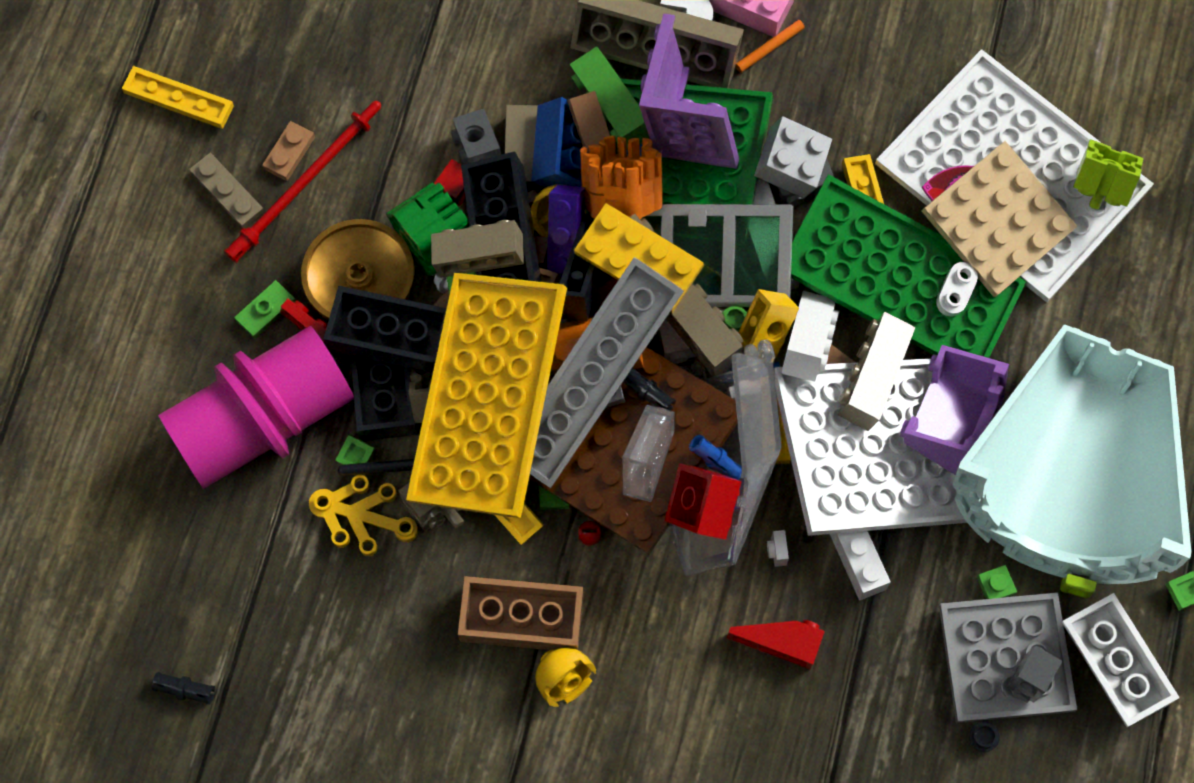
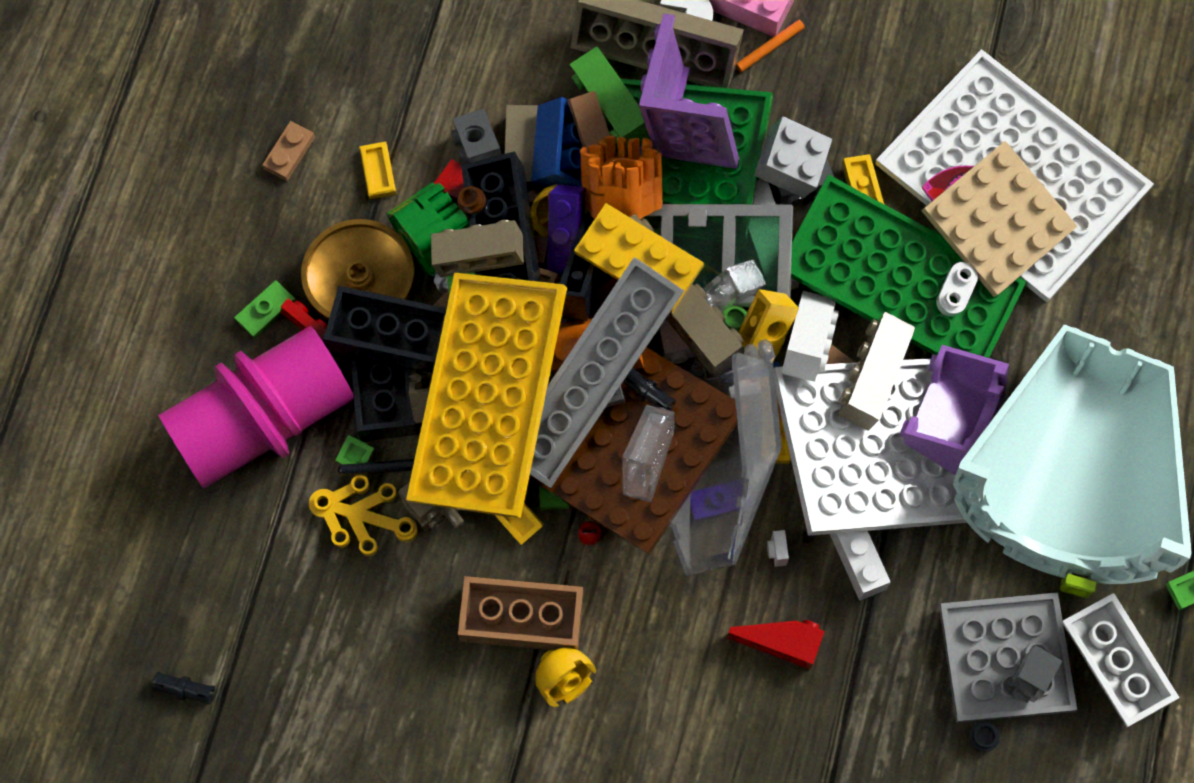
yellow plate [122,66,234,129] -> none
dark tan plate [189,152,265,228] -> none
red bar [224,101,381,264] -> none
red brick [664,463,742,540] -> none
blue pin [689,435,743,480] -> none
bright green plate [977,565,1017,599] -> none
lime brick [1073,139,1143,209] -> none
none -> yellow tile [359,142,397,200]
none -> reddish brown plate [457,186,486,215]
none -> clear slope [702,259,766,312]

